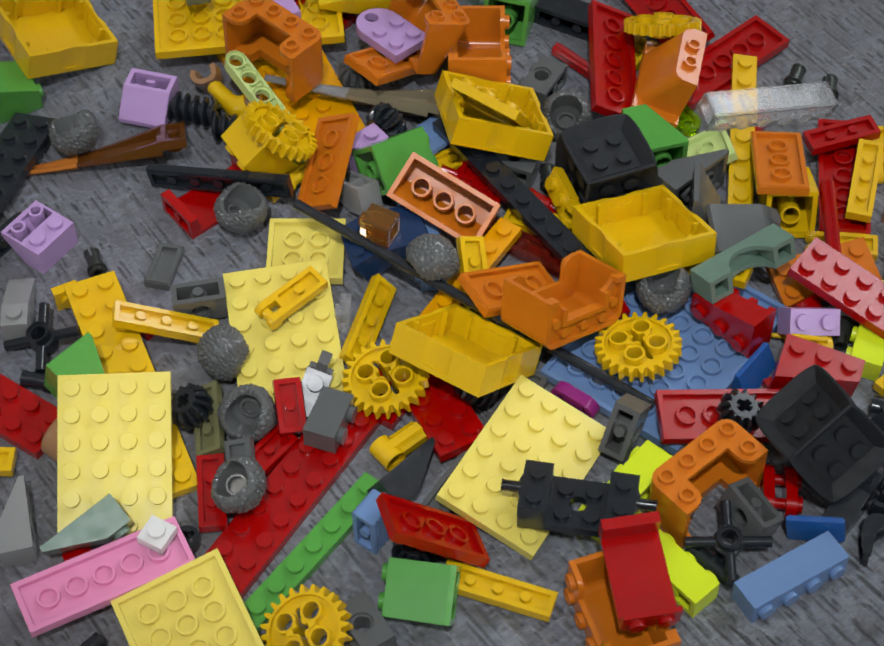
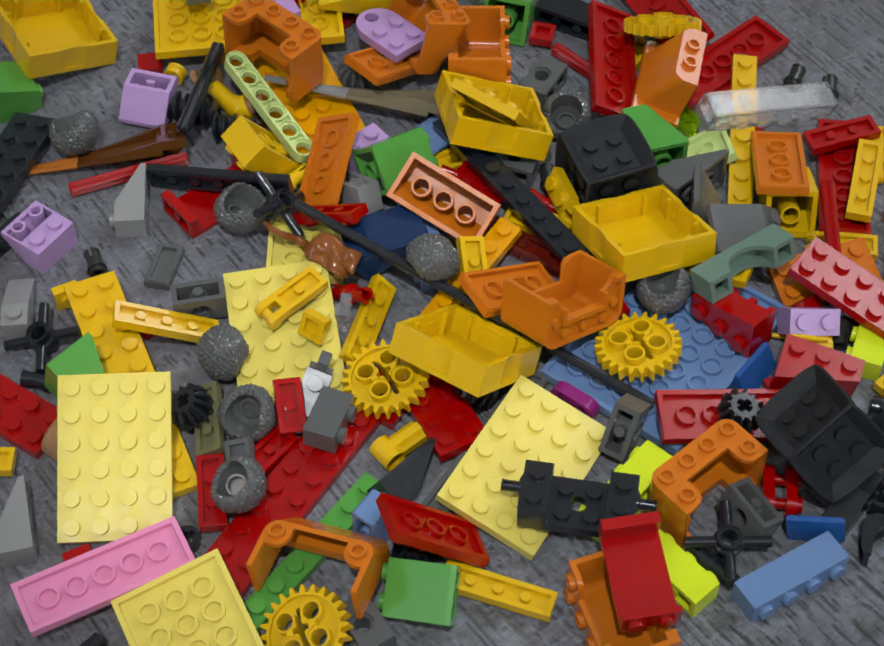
sand green slope [39,493,134,556] -> none
white plate [137,515,178,555] -> none
yellow gear [241,100,318,162] -> none
clear orange brick [358,203,400,248] -> none
black gear [365,102,407,137] -> none
none -> red axle [68,151,189,197]
none -> light grey slope [109,163,149,238]
none -> red tile [137,52,163,74]
none -> yellow bush [163,62,187,86]
none -> black axle [177,41,225,135]
none -> orange windscreen [246,517,390,619]
none -> black bar [253,170,305,237]
none -> dark orange animal [263,221,362,278]
none -> red plate [293,203,369,227]
none -> yellow tile [297,307,332,345]
none -> red pin [331,283,374,304]
none -> red plate [529,21,557,48]

